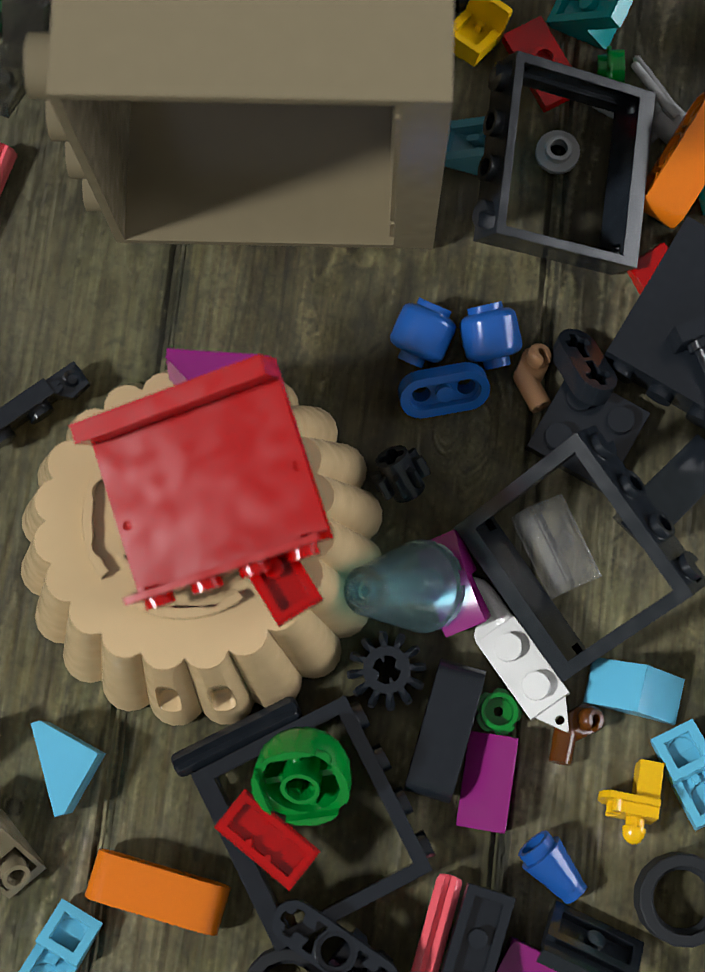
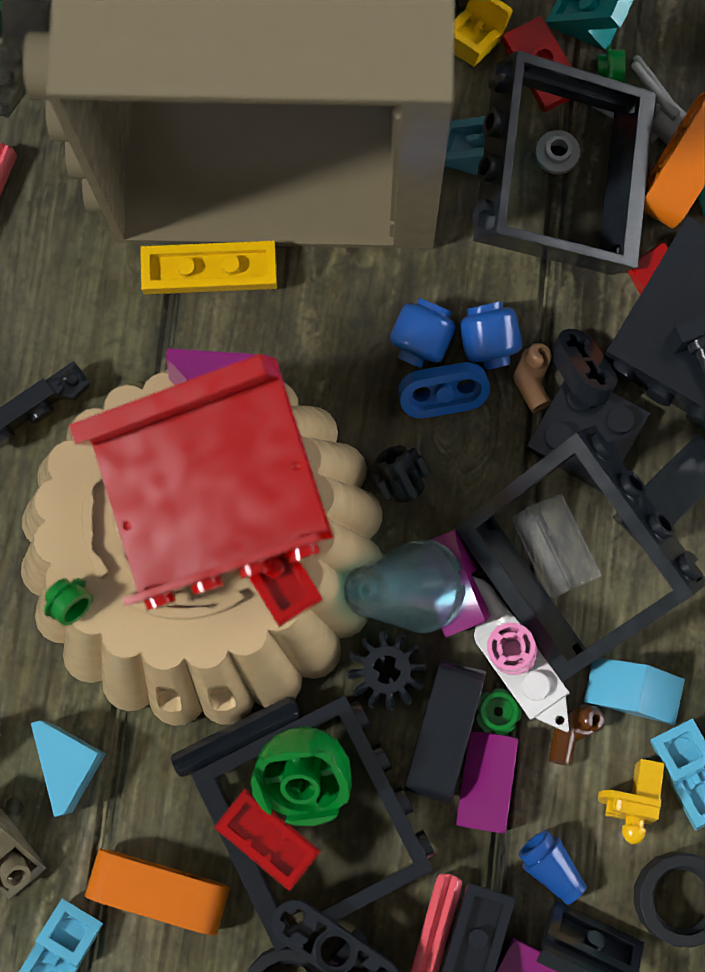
none -> green plate [44,578,93,626]
none -> yellow plate [140,241,277,295]
none -> bright pink wheel [487,623,538,676]

